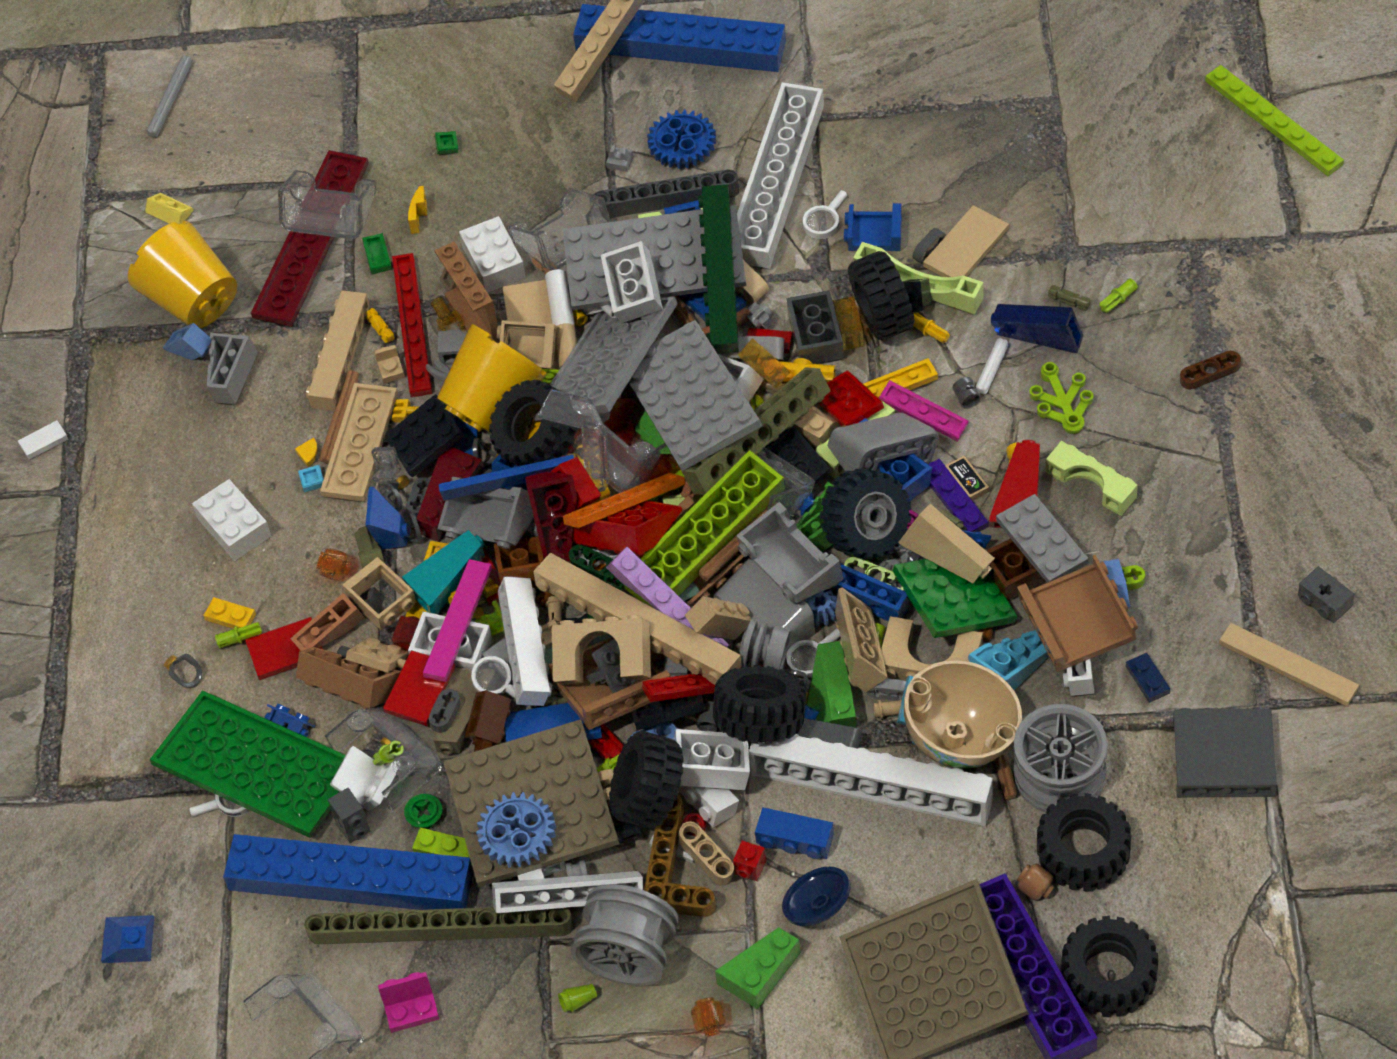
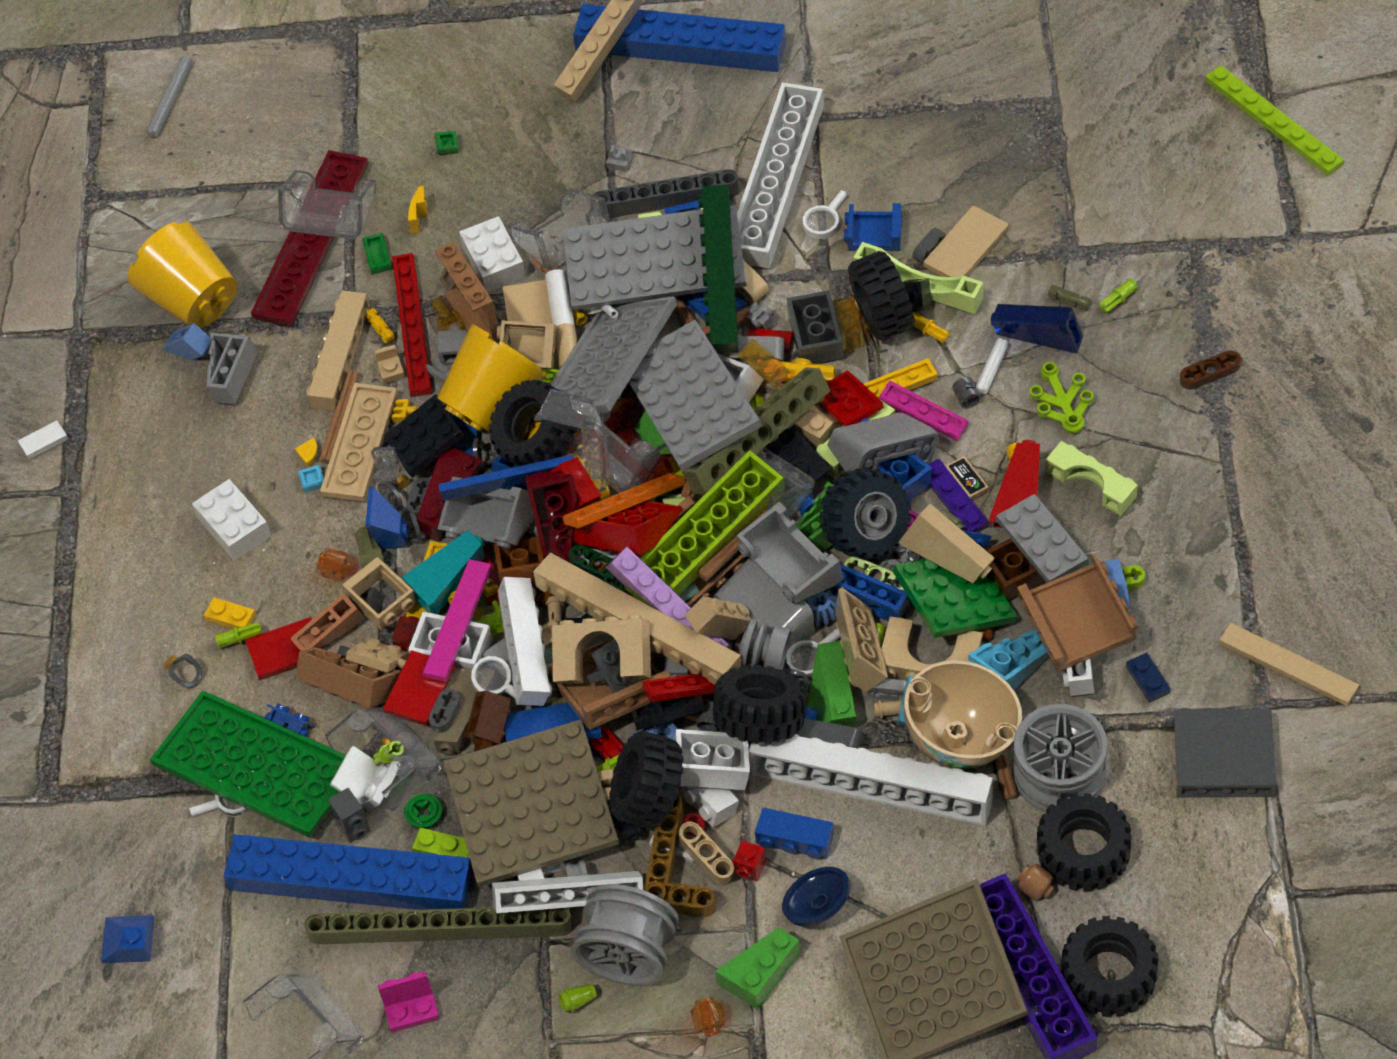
light yellow slope [145,193,193,224] -> none
medium blue gear [476,792,557,868] -> none
white brick [601,241,663,323] -> none
blue gear [647,109,716,169] -> none
dark grey brick [1298,566,1355,623] -> none

